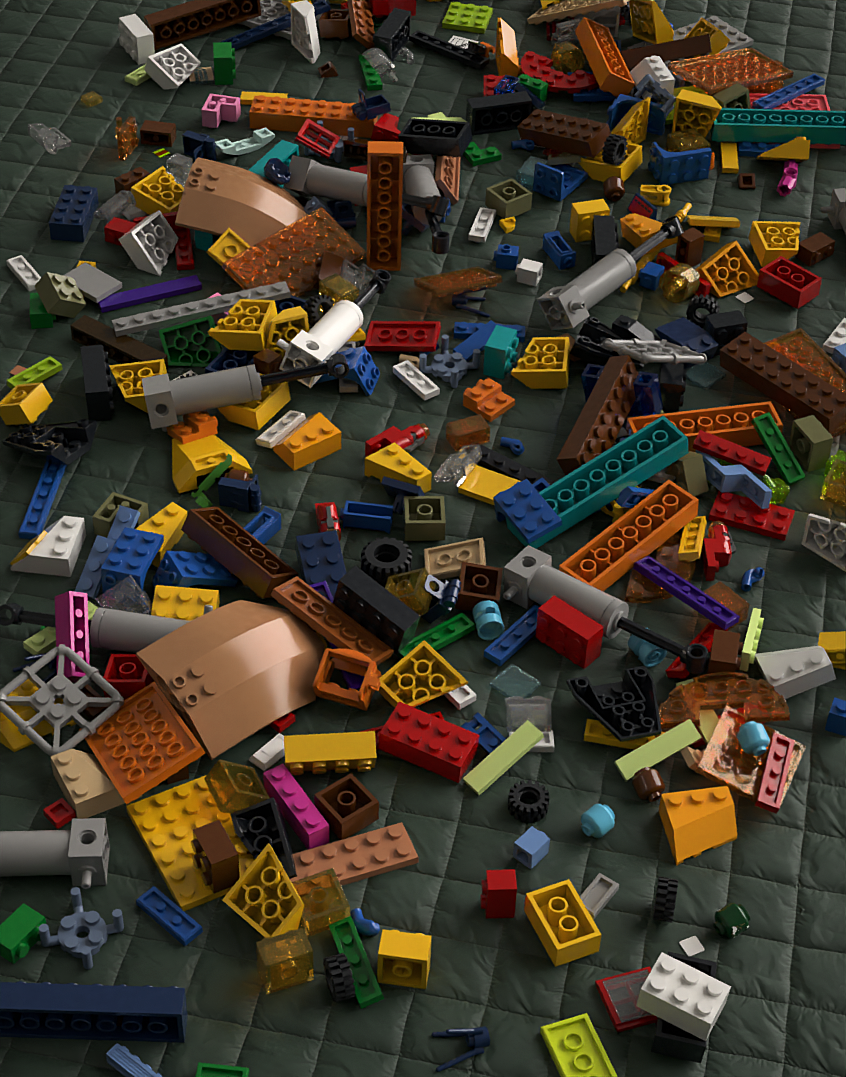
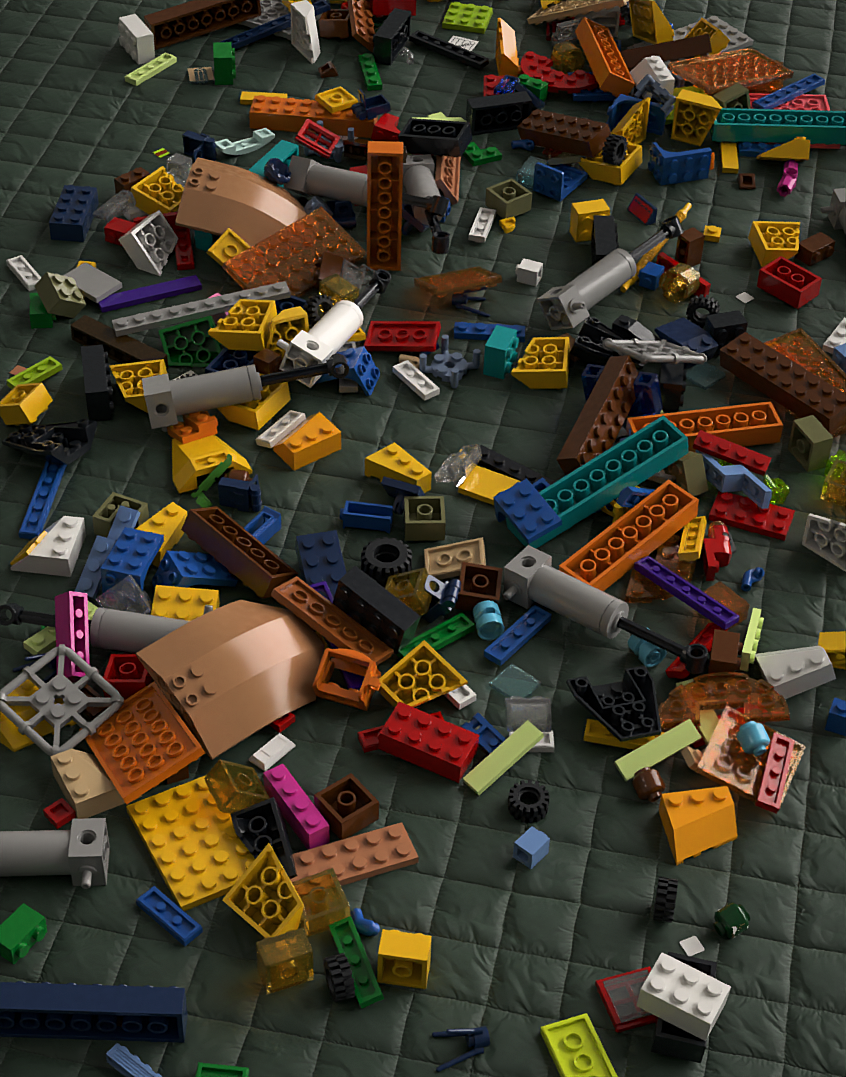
clear brick [28,123,71,154] -> none
sand blue plate [39,887,124,970] -> none
clear yellow tile [81,91,103,107] -> none
clear orange plate [115,116,139,161] -> none
reddish brown brick [140,120,177,147] -> none
white wedge [144,44,201,90] -> none
reddish brown brick [191,820,240,894] -> none
bright pink brick [201,94,241,128] -> none
yellow brick [284,731,377,775] -> none
red plate [315,502,341,543] -> none
clear brick [362,48,399,83] -> none
red plate [365,423,430,457] -> none
clear orange brick [446,414,490,451] -> none
blue tile [453,320,497,362] -> none
orange plate [463,378,515,422] -> none
black piece [466,41,495,58] -> none
red brick [480,869,517,919] -> none
blue brick [493,244,519,270] -> none
blue arm [500,437,524,455] -> none
yellow brick [524,879,602,967] -> none
red brick [535,595,604,669] -> none
blue window [542,230,576,270] -> none
light grey tile [580,873,619,920] -> none
medium azure head [581,804,615,838] -> none
reddish brown head [603,176,625,201] -> none
light orange wedge [620,213,678,255] -> none
yellow piece [640,185,671,207] -> none
clear yellow brick [666,128,711,152] -> none
yellow tile [687,215,740,228] -> none
light orange wedge [692,240,759,298] -> none
green plate [751,412,806,486] -> none
none -> yellow tile [315,86,358,113]

